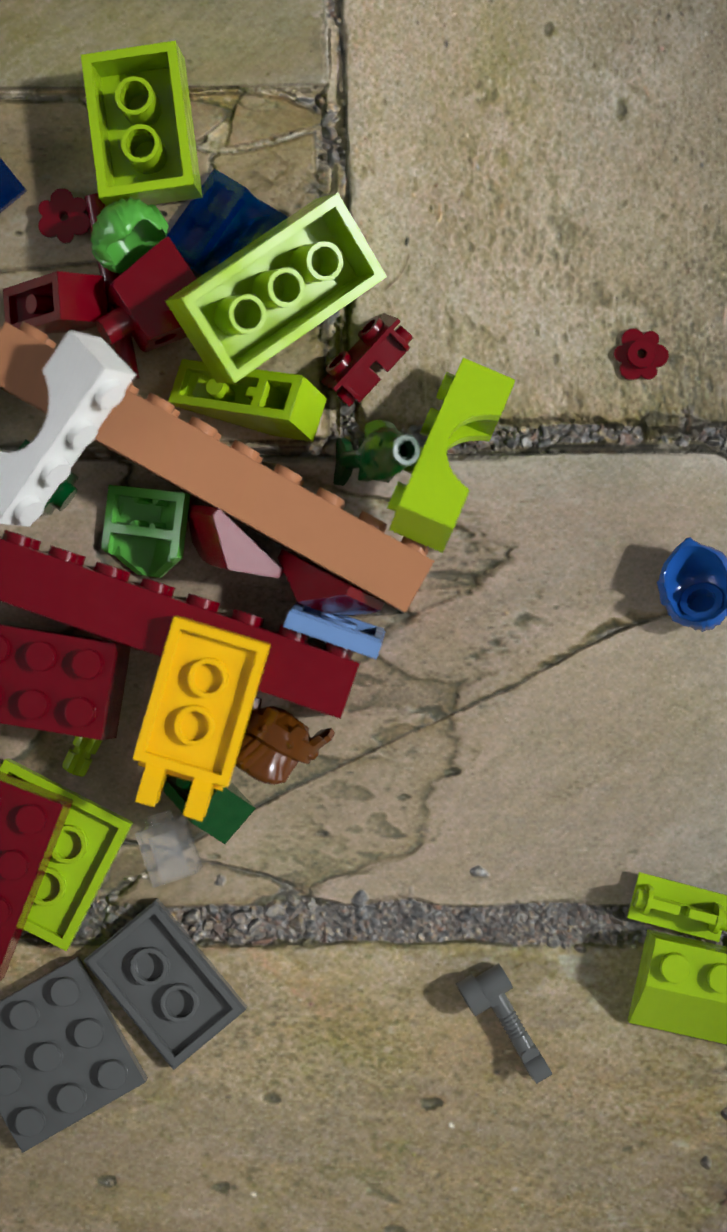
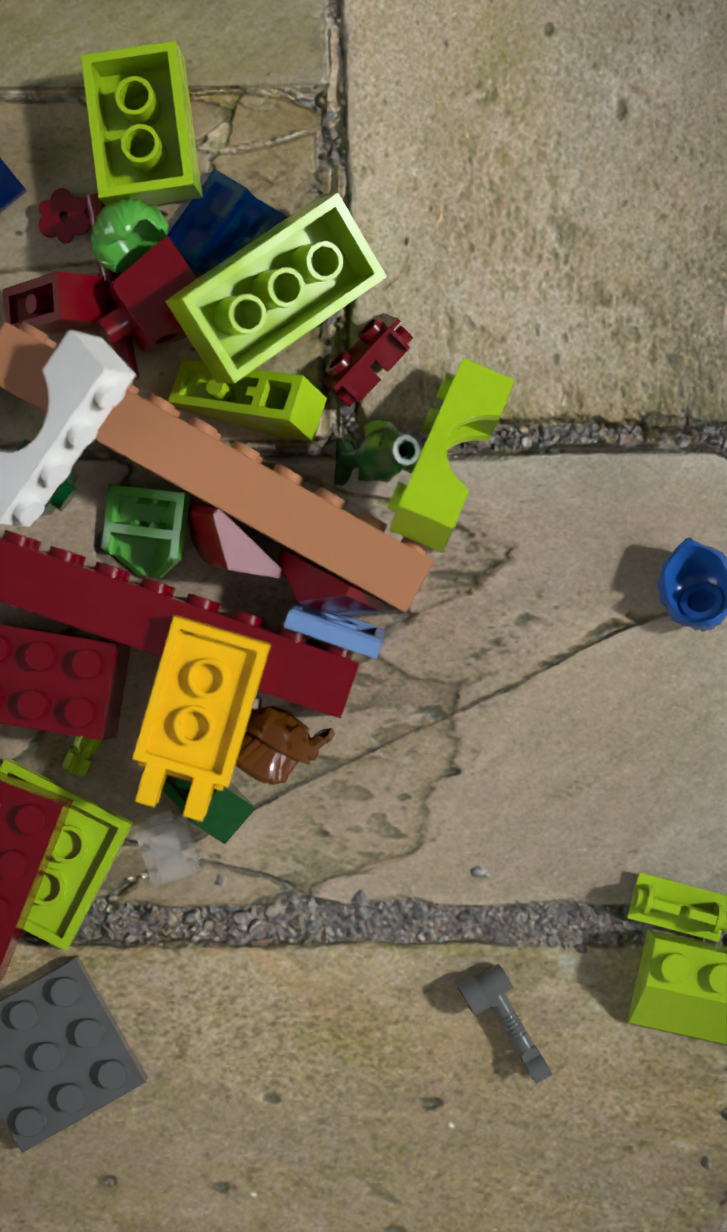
dark grey tile [83,898,247,1070] -> none
dark red plant [613,328,669,381] -> none

